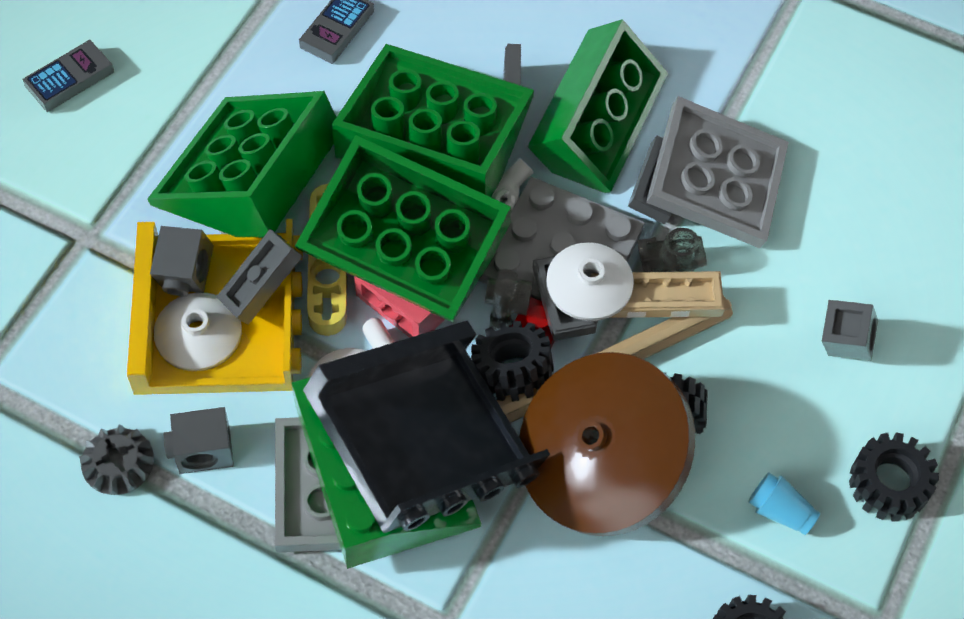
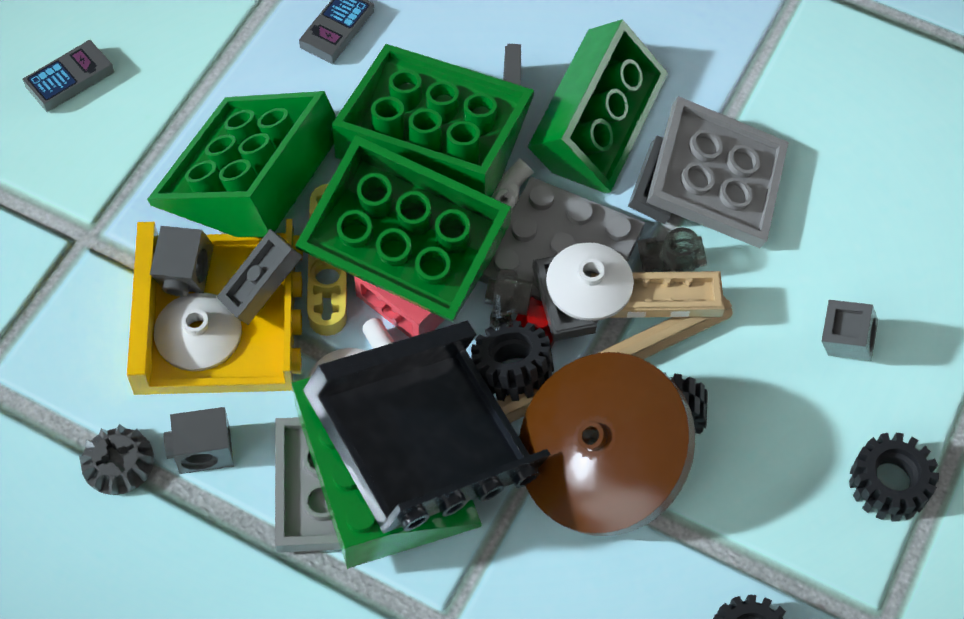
medium azure cone [748,472,820,535] -> none

